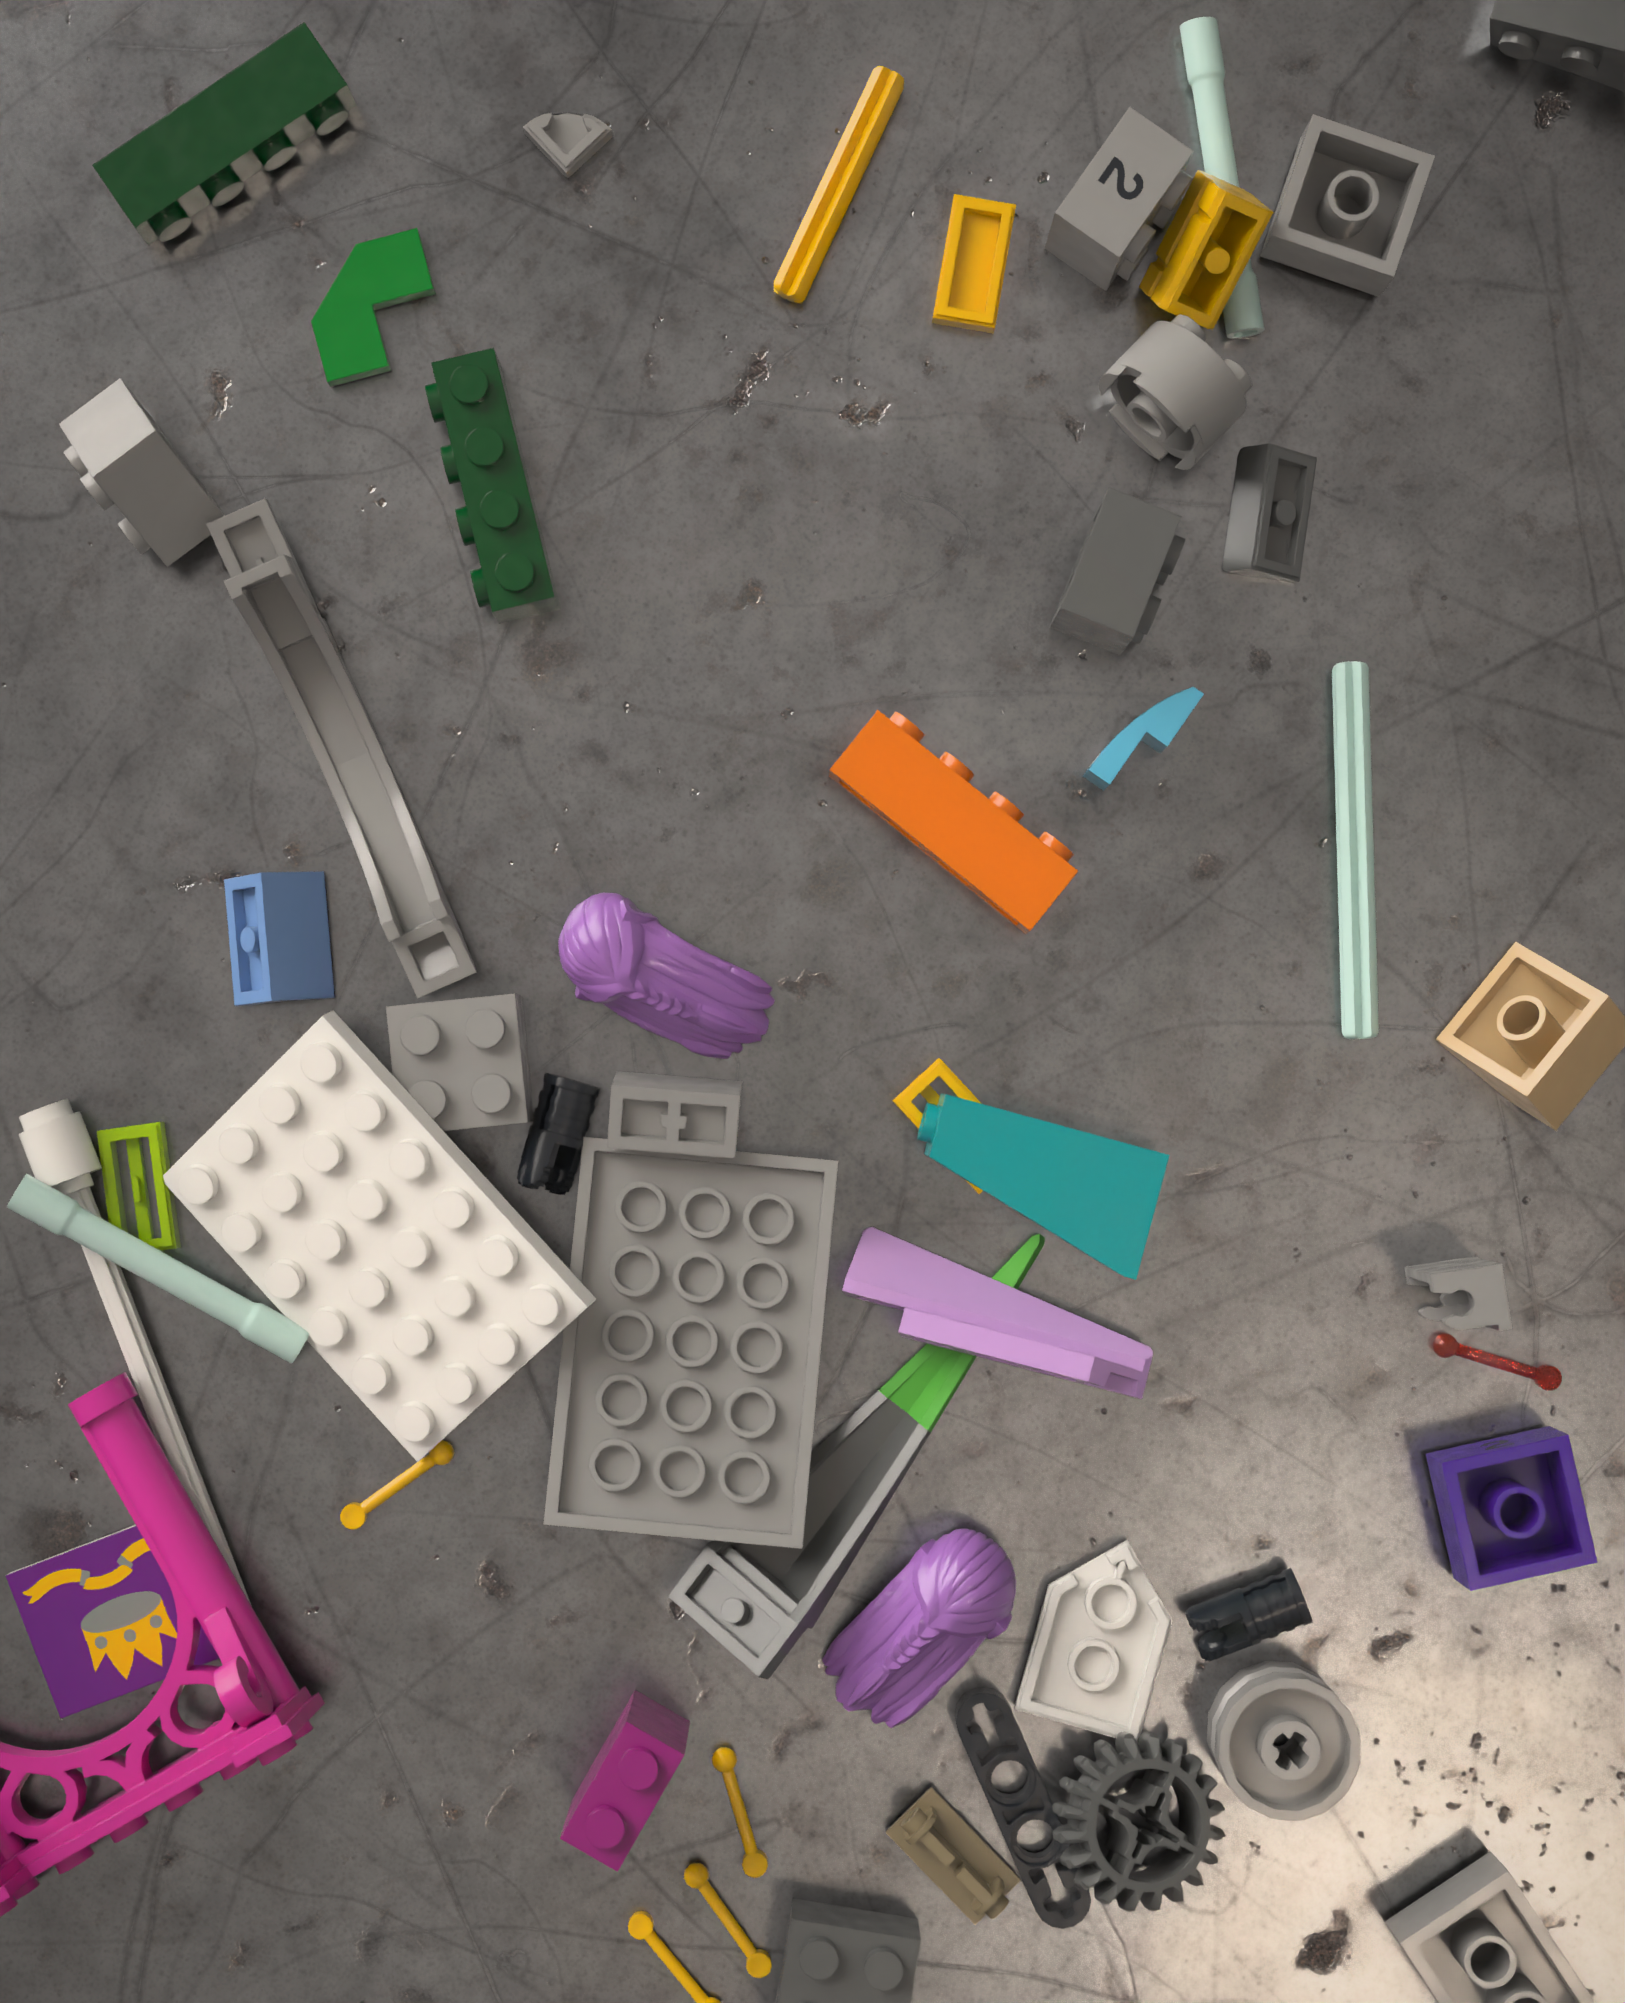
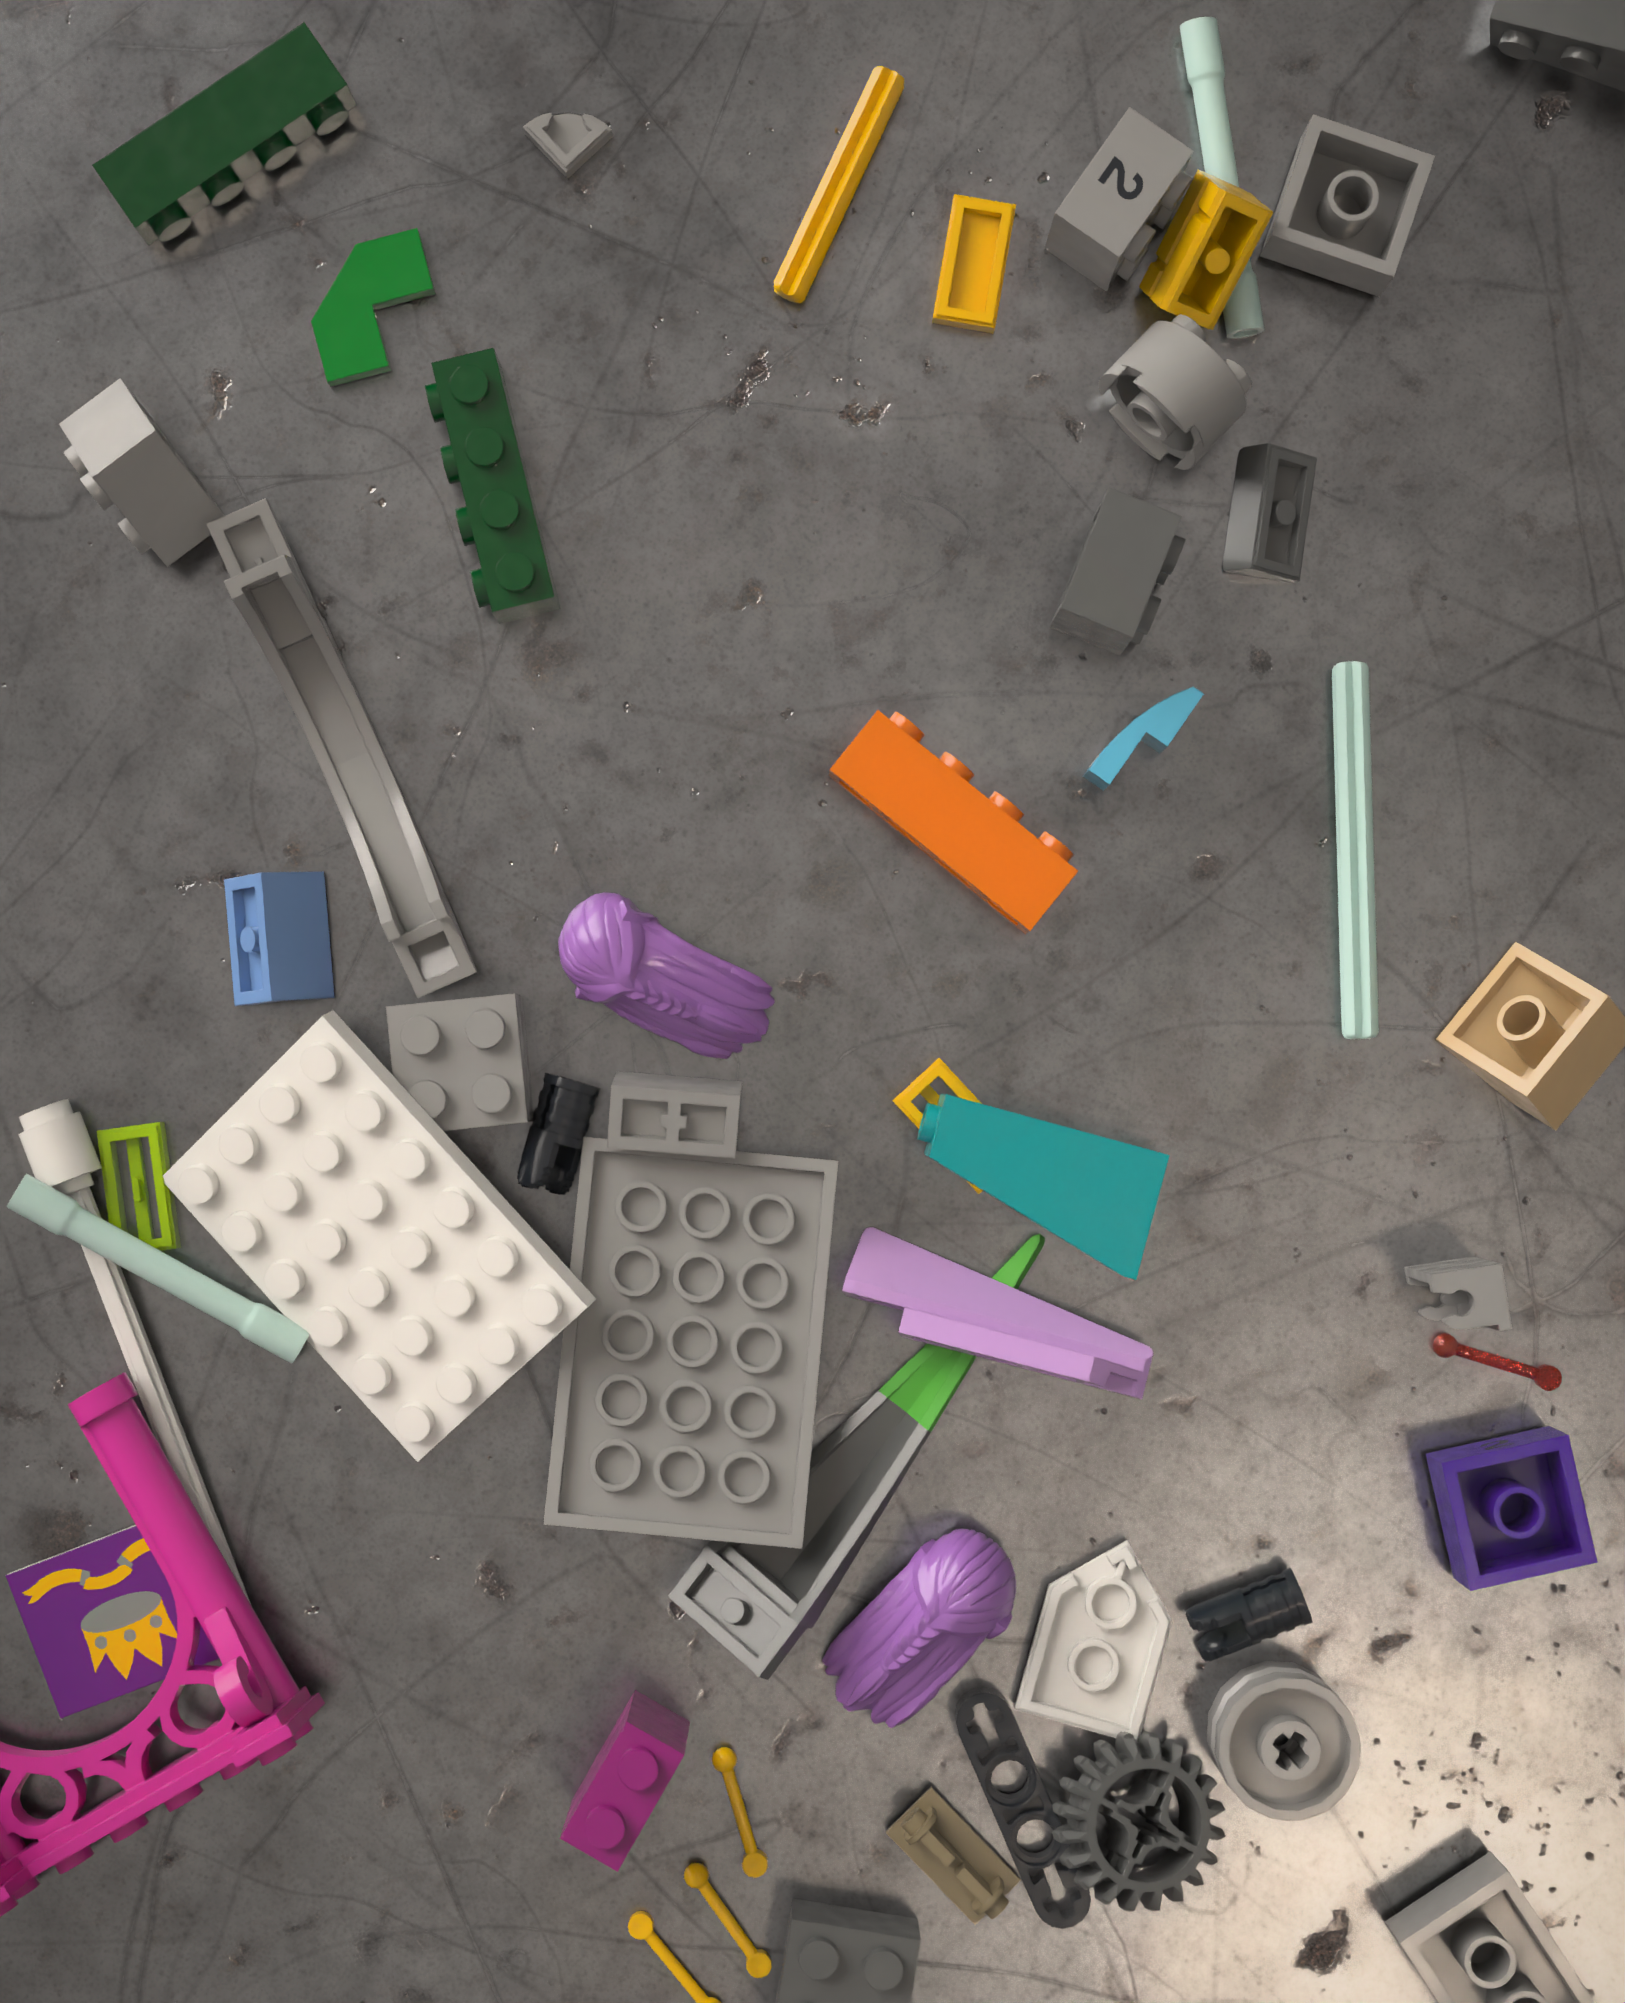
yellow hinge [340,1440,454,1530] -> none

